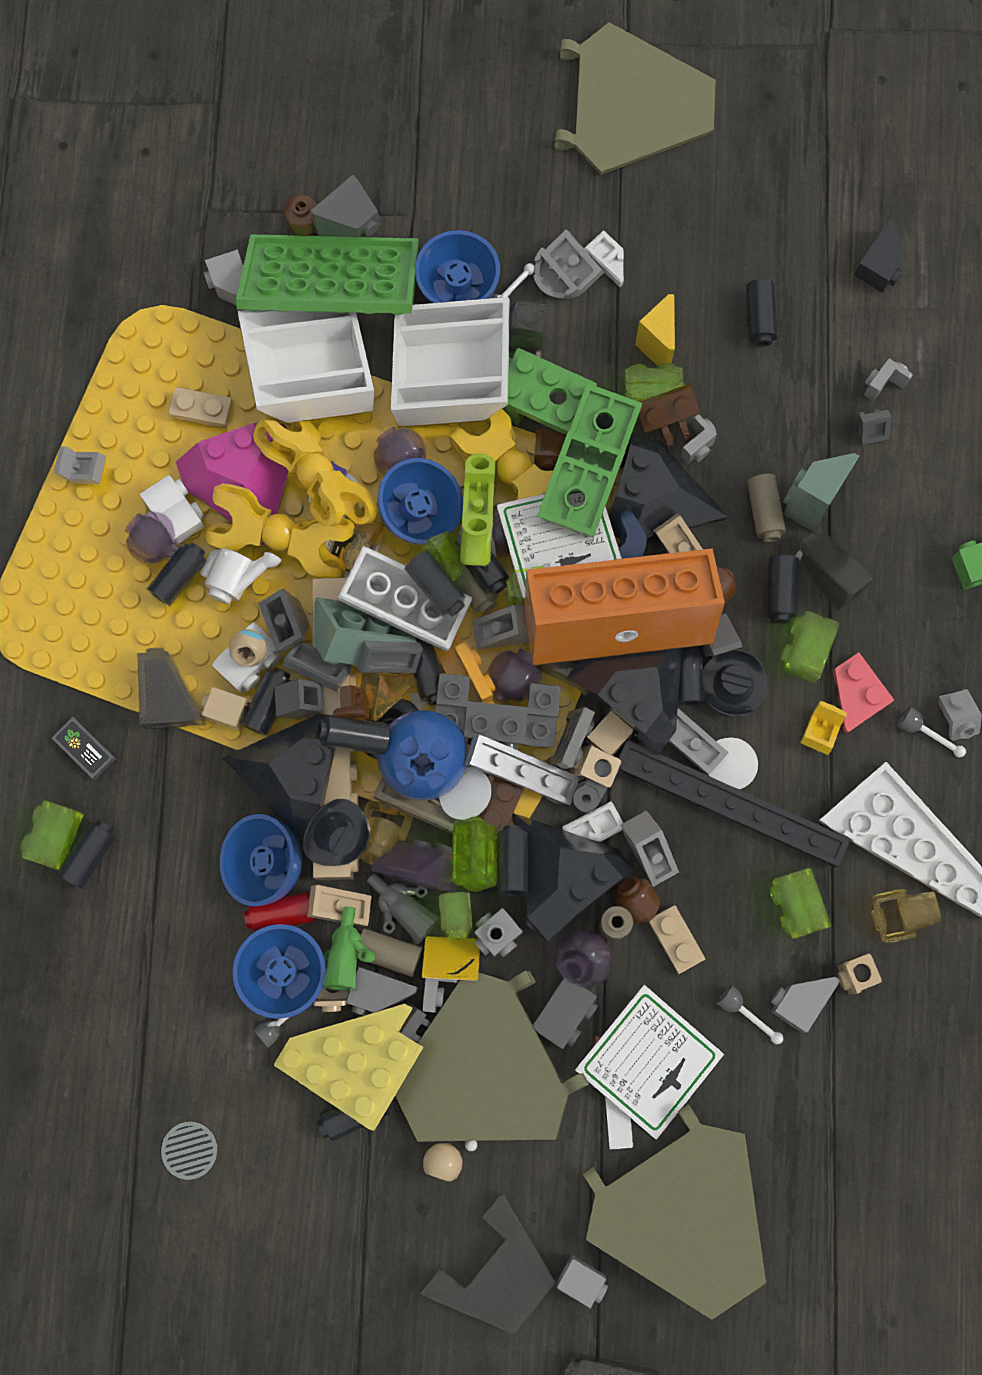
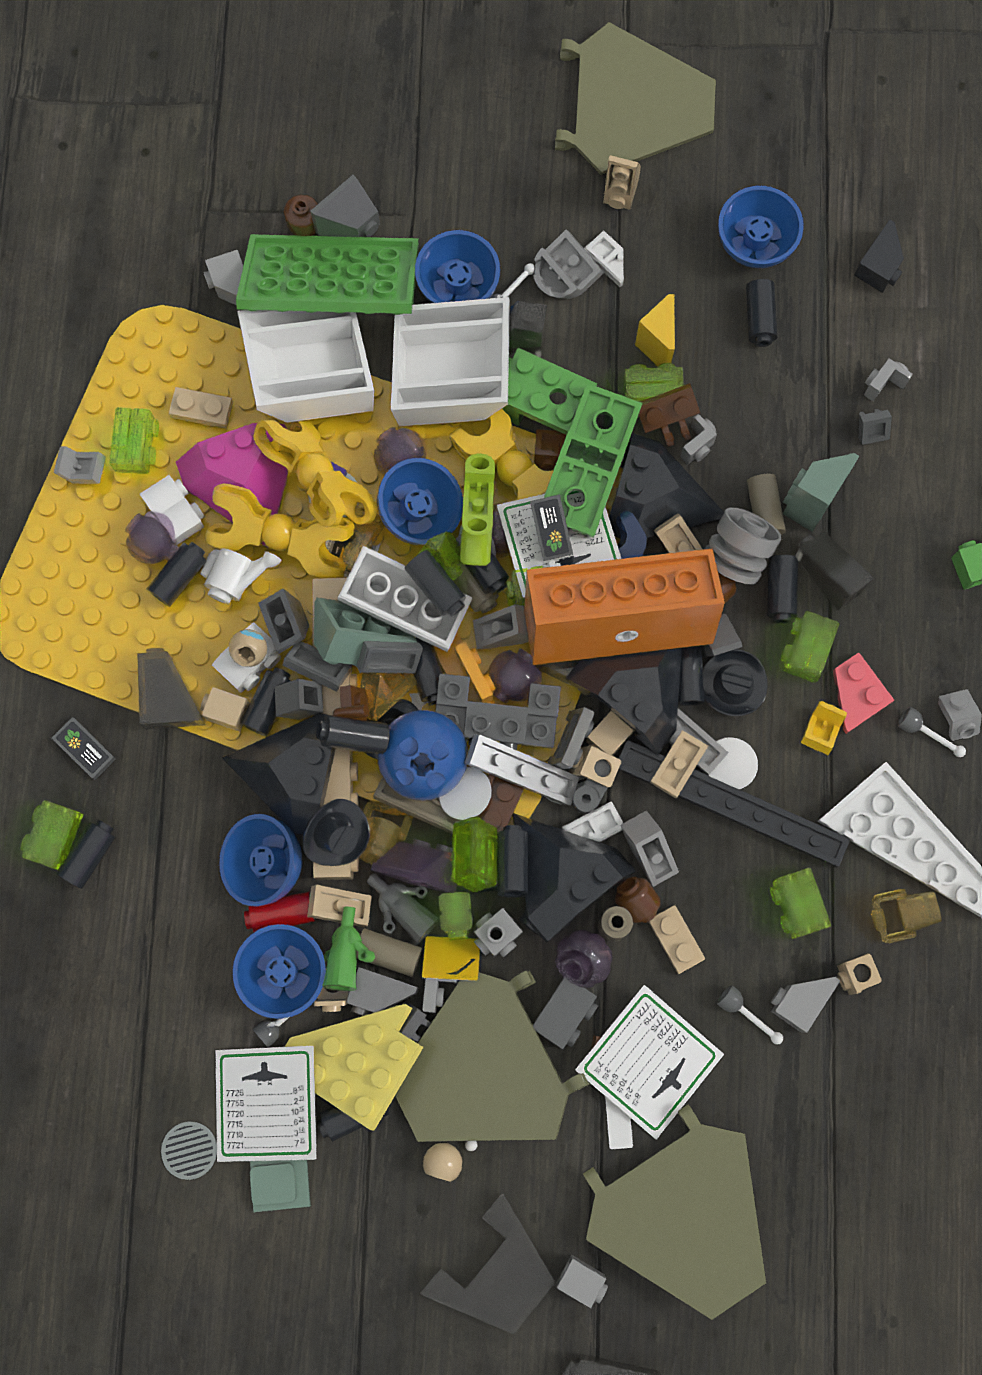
none -> clear neon green brick [109,407,159,474]
none -> white sticker [216,1046,316,1162]
none -> sand green piece [250,1160,311,1212]
none -> tile [530,494,573,561]
none -> tan slope [603,155,641,210]
none -> tan plate [650,730,708,798]
none -> light grey wheel [705,508,781,584]
none -> blue piece [718,186,803,268]

